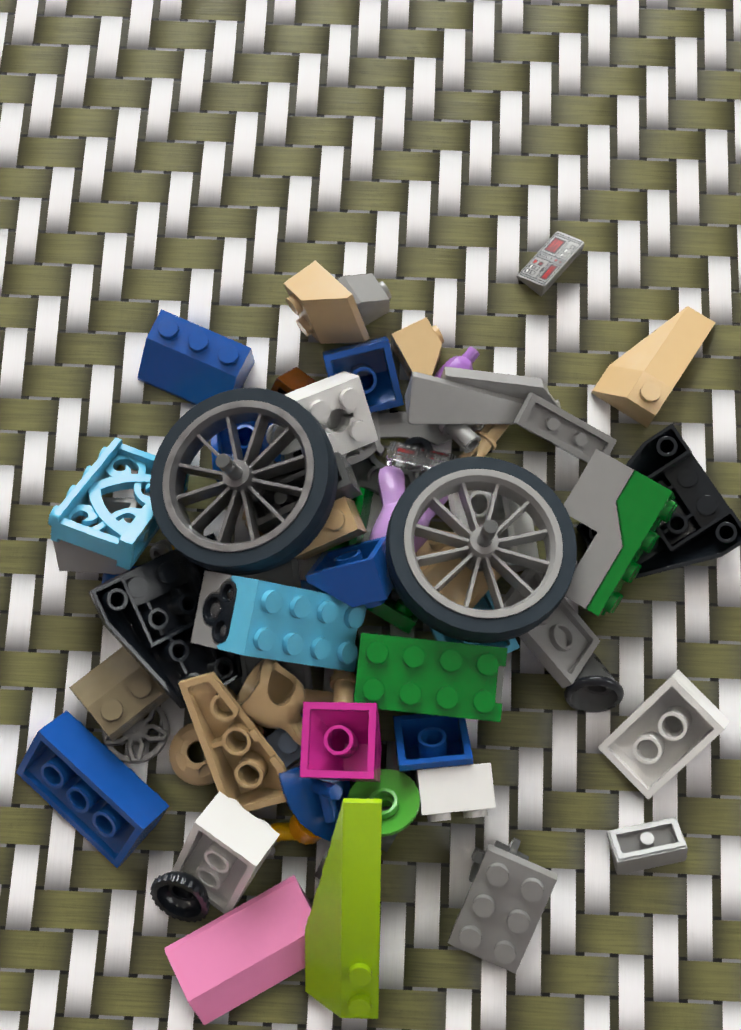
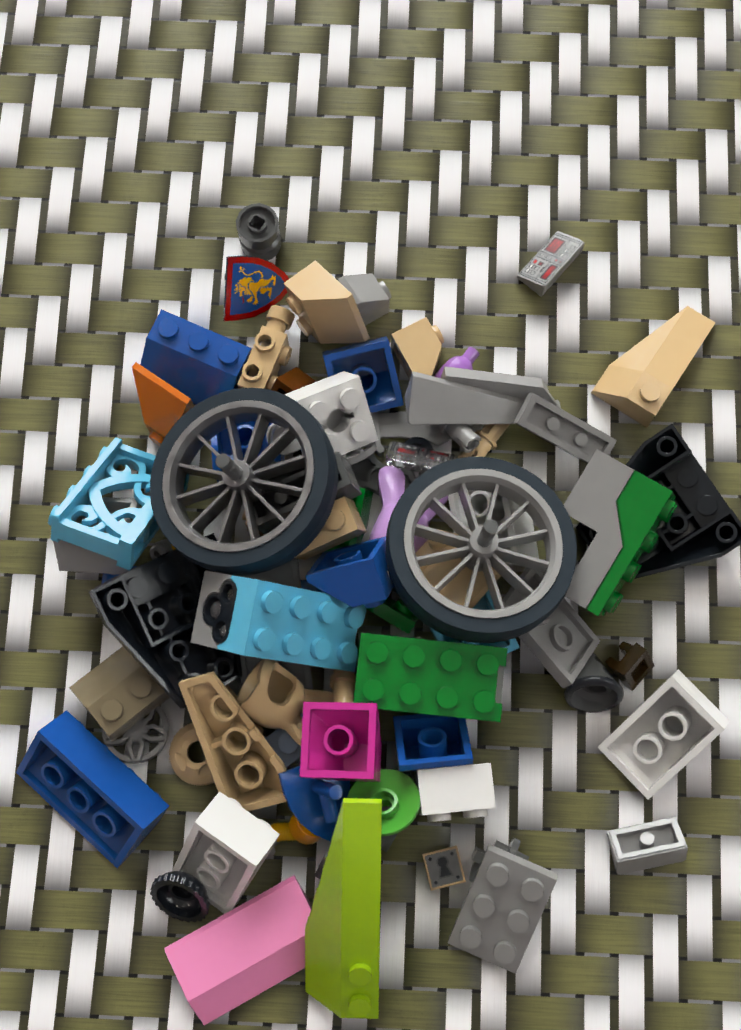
none -> orange slope [132,362,194,446]
none -> shield [223,256,289,321]
none -> dark grey wheel [236,203,281,261]
none -> tan brick [237,305,295,390]
none -> tile [422,846,466,891]
none -> dark brown tile [605,641,655,691]

